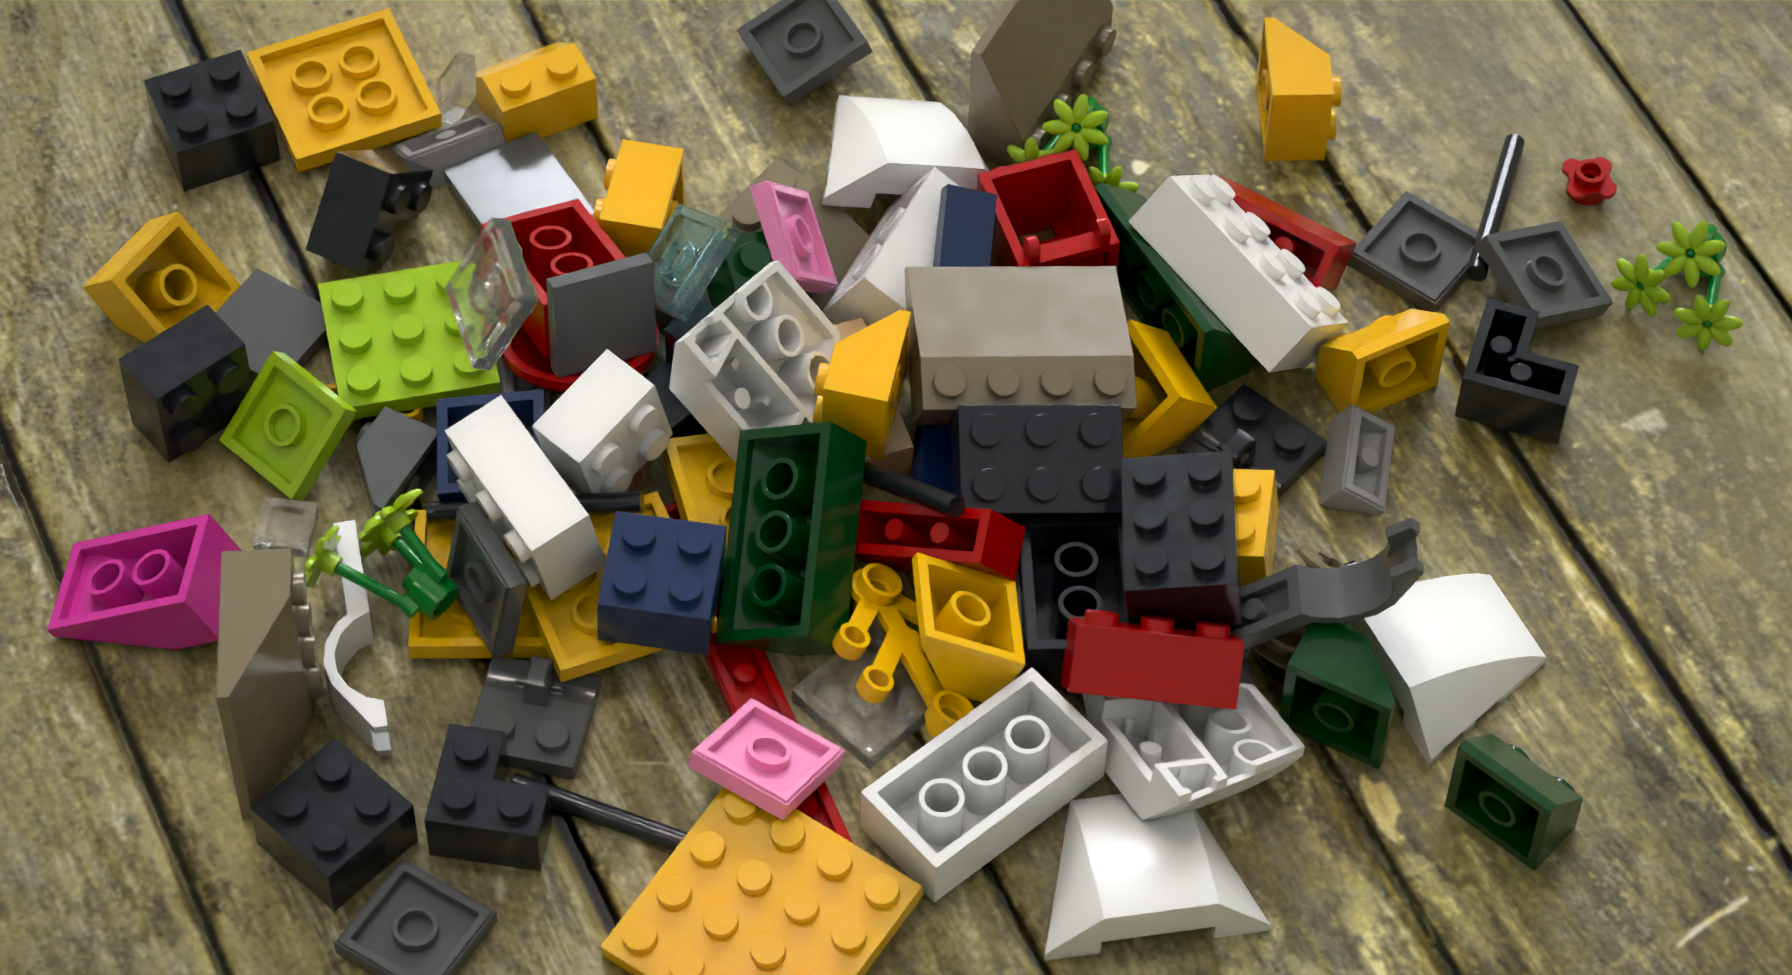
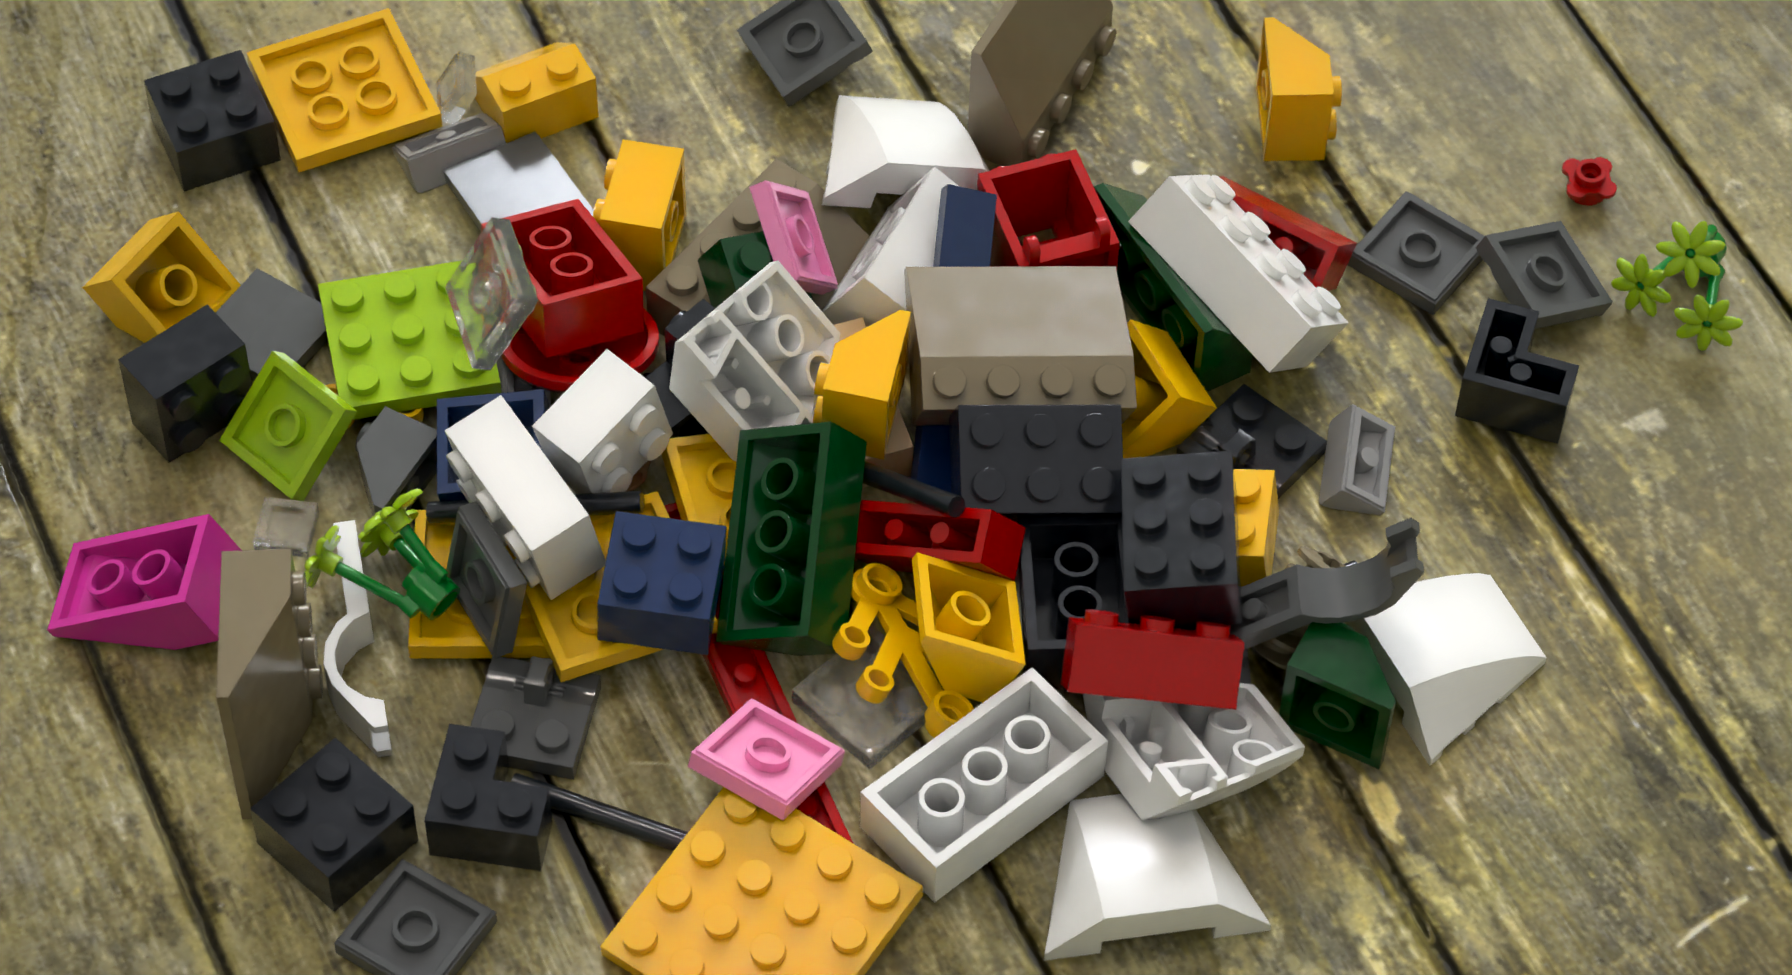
black brick [305,148,433,272] -> none
dark grey tile [546,252,657,378] -> none
clear light blue tile [648,204,742,322] -> none
lime plant [1007,94,1139,193] -> none
yellow slope [1315,309,1450,413] -> none
dark green slope [1444,734,1583,871] -> none
black bar [1466,134,1525,281] -> none

